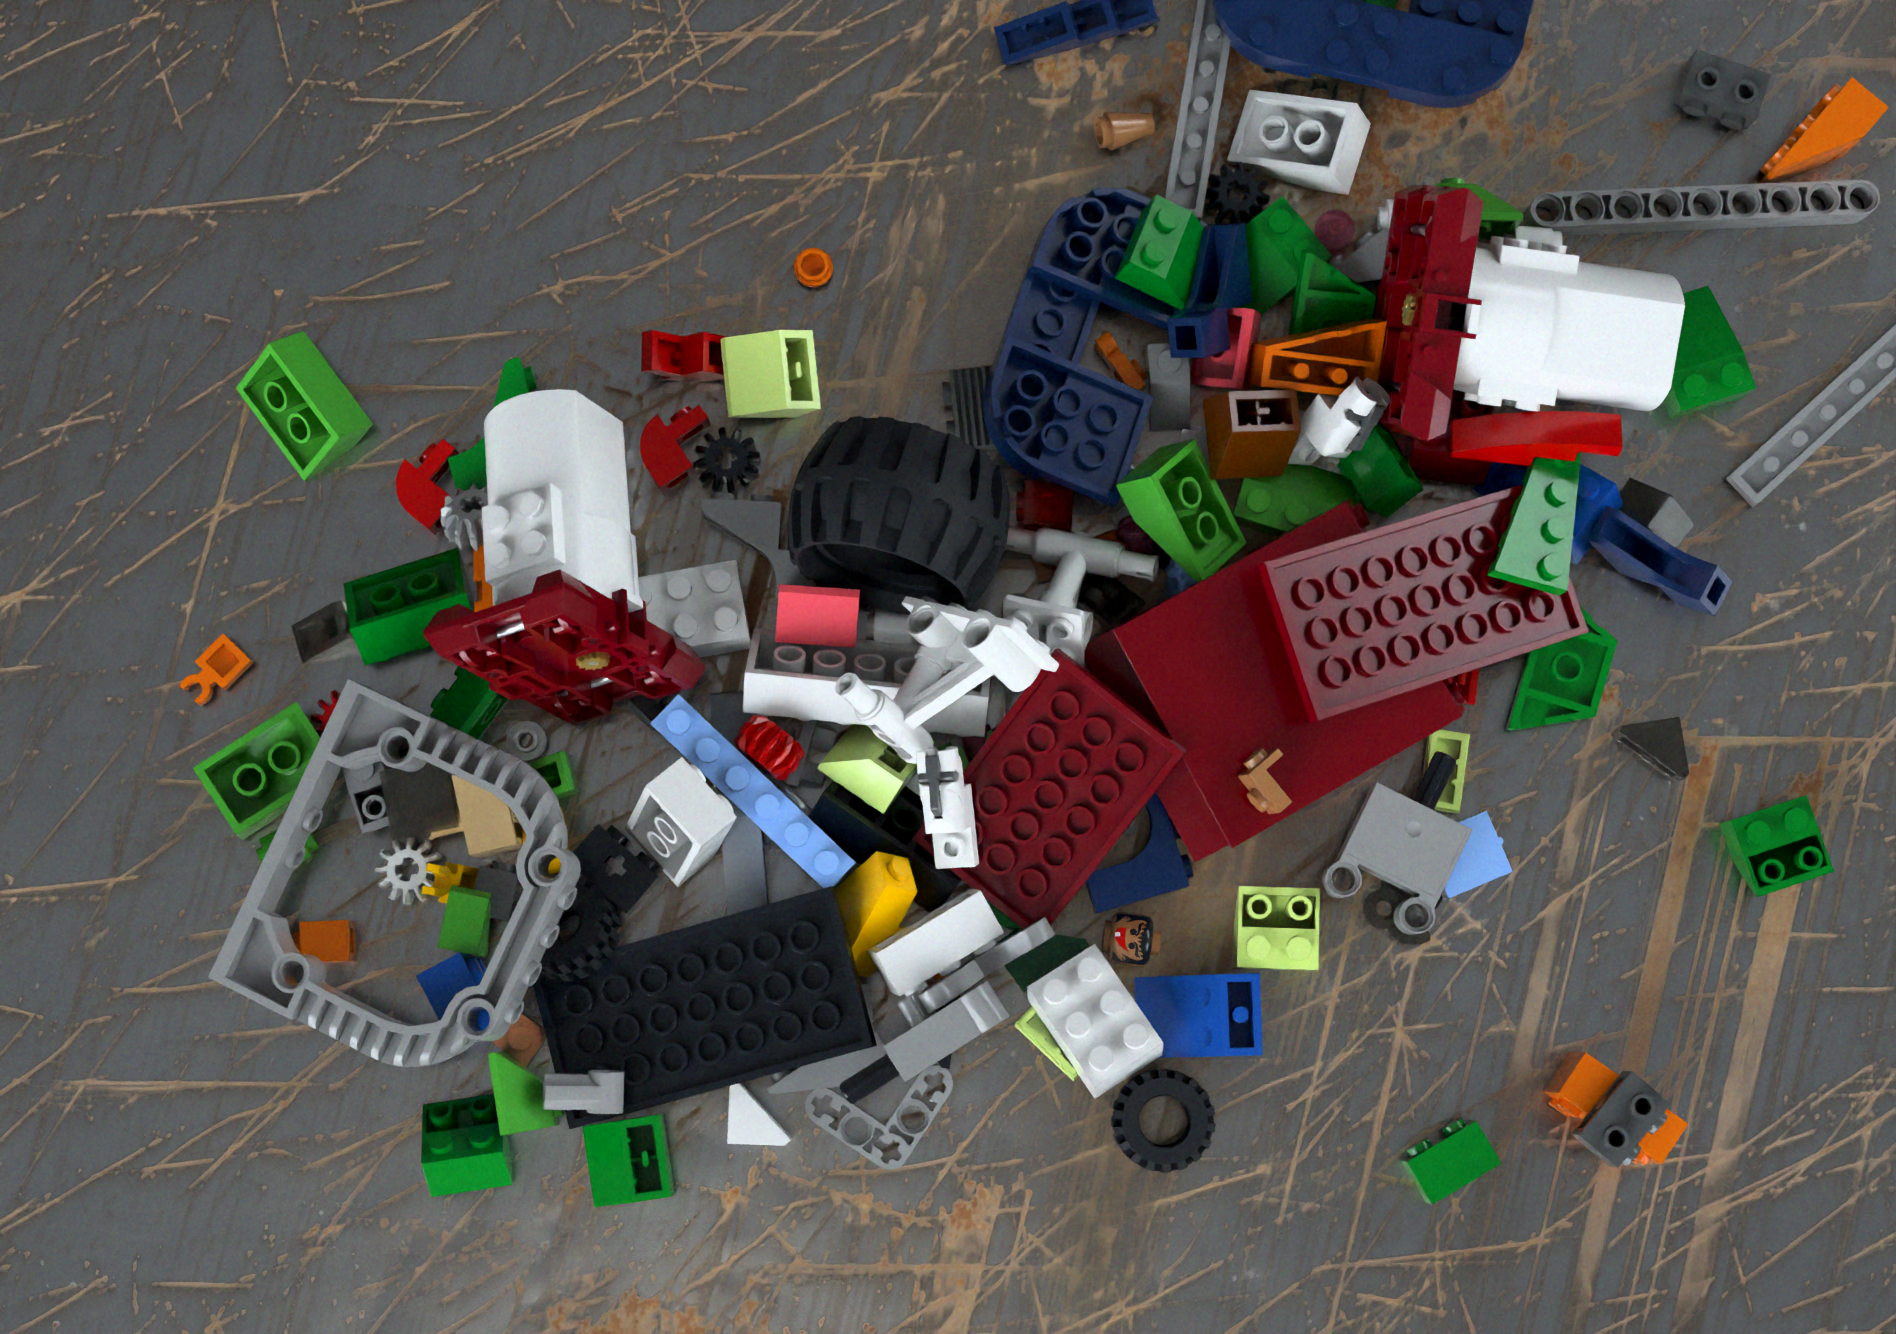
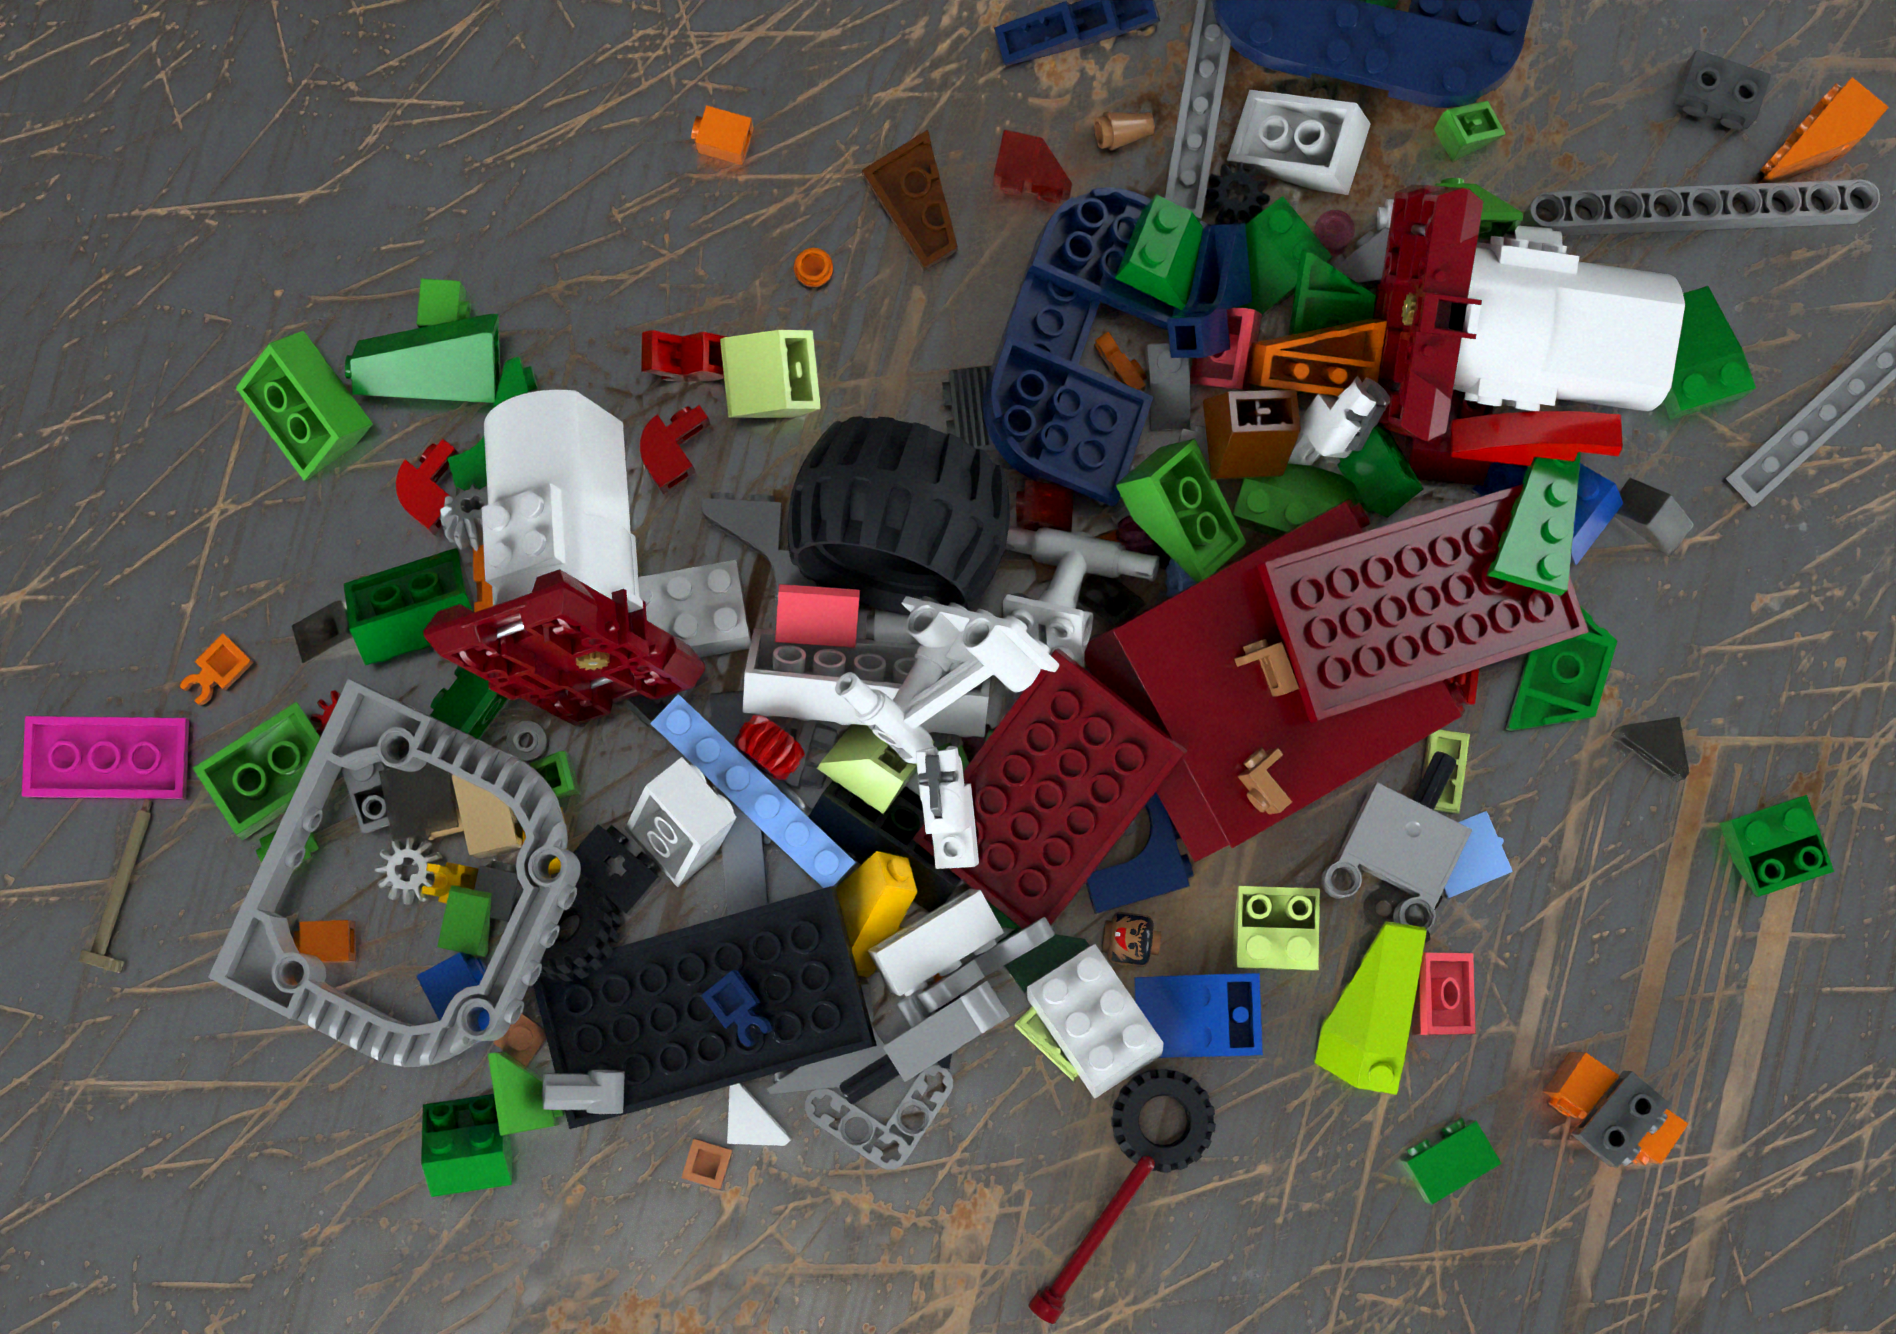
green slope [582,1113,675,1207] -> none
black gear [693,427,761,494] -> none
dark blue arch [1588,506,1733,616] -> none
none -> dark pink plate [22,716,189,799]
none -> dark tan piece [78,799,152,973]
none -> slope [345,314,501,403]
none -> bright green brick [416,278,471,328]
none -> nougat plate [681,1138,733,1190]
none -> orange brick [691,105,754,165]
none -> dark blue plate [701,970,772,1047]
none -> reddish brown wing [862,130,958,271]
none -> clear red slope [993,129,1072,204]
none -> dark red piece [1028,1156,1155,1324]
none -> medium nougat bracket [1234,639,1299,697]
none -> lime wedge [1314,921,1427,1095]
none -> coral slope [1412,953,1476,1035]
none -> bright green slope [1434,101,1506,163]

